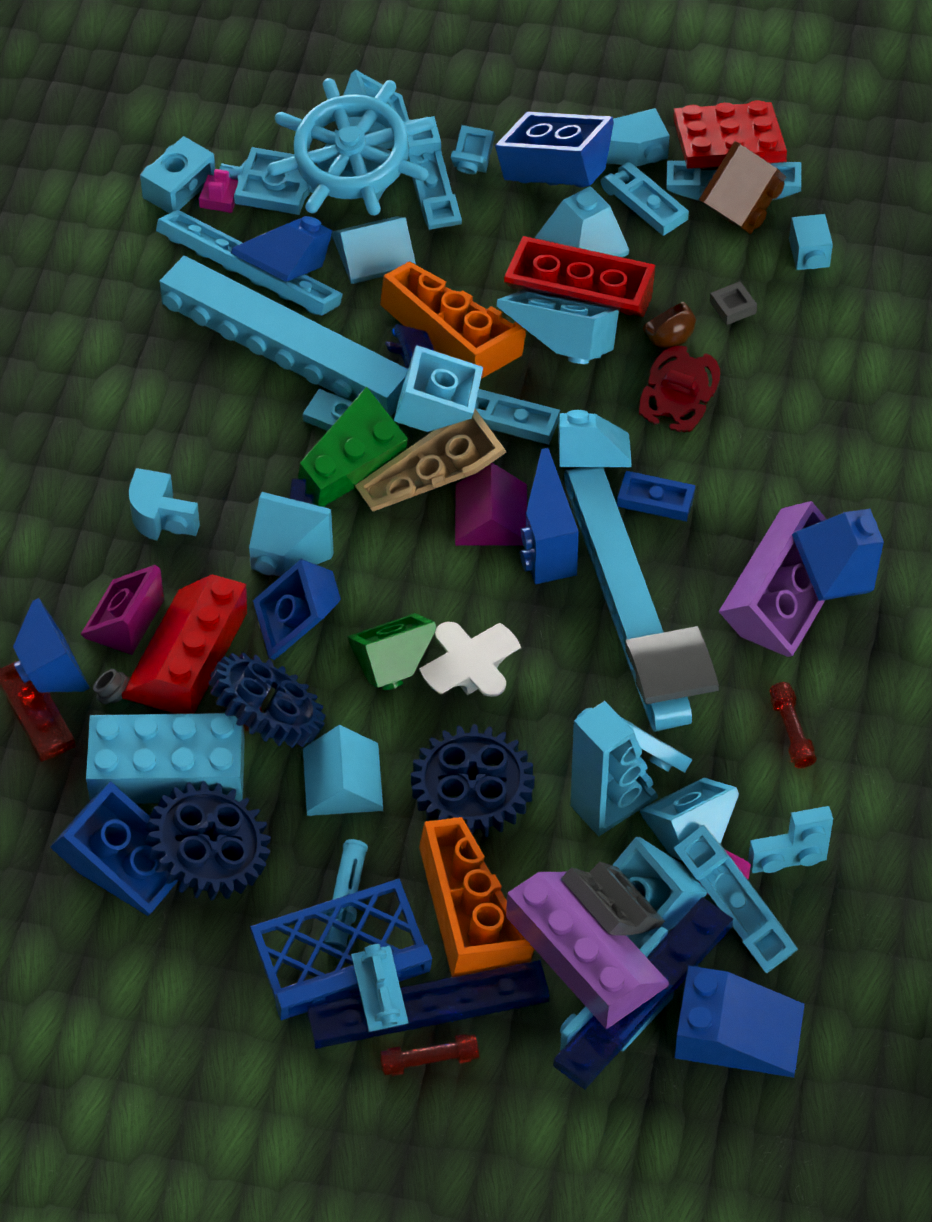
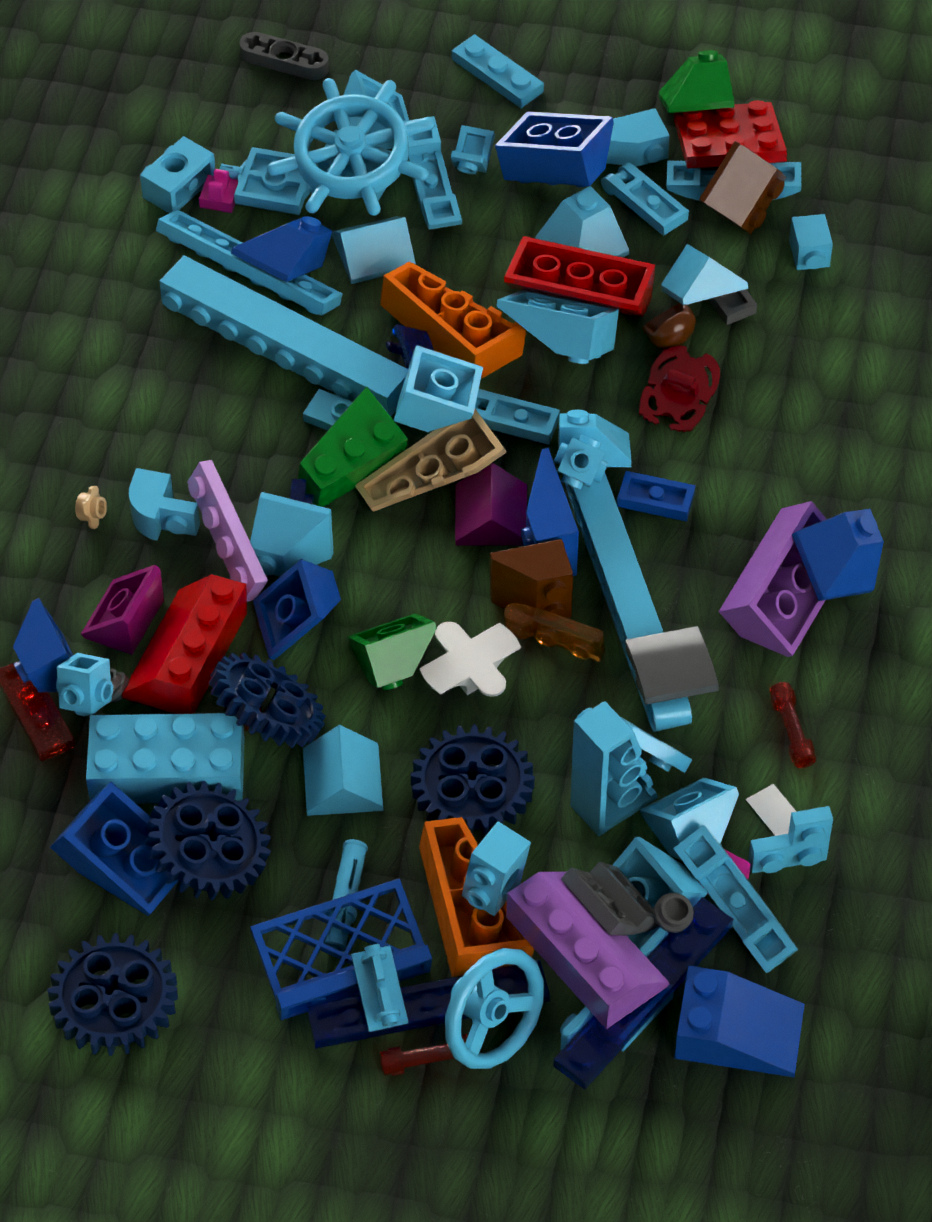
none -> dark blue gear [48,933,178,1056]
none -> medium azure brick [56,653,113,716]
none -> tan plate [75,486,107,529]
none -> lavender plate [187,460,268,601]
none -> dark grey beam [239,32,329,80]
none -> medium azure piece [445,948,544,1069]
none -> medium azure plate [452,34,544,108]
none -> medium azure brick [461,821,531,916]
none -> reddish brown slope [490,539,573,624]
none -> clear orange hinge [504,602,605,662]
none -> medium azure brick [553,435,608,490]
none -> dark grey plate [654,893,694,933]
none -> green slope [658,50,734,113]
none -> medium azure slope [661,244,748,305]
none -> white sticker [745,784,796,836]

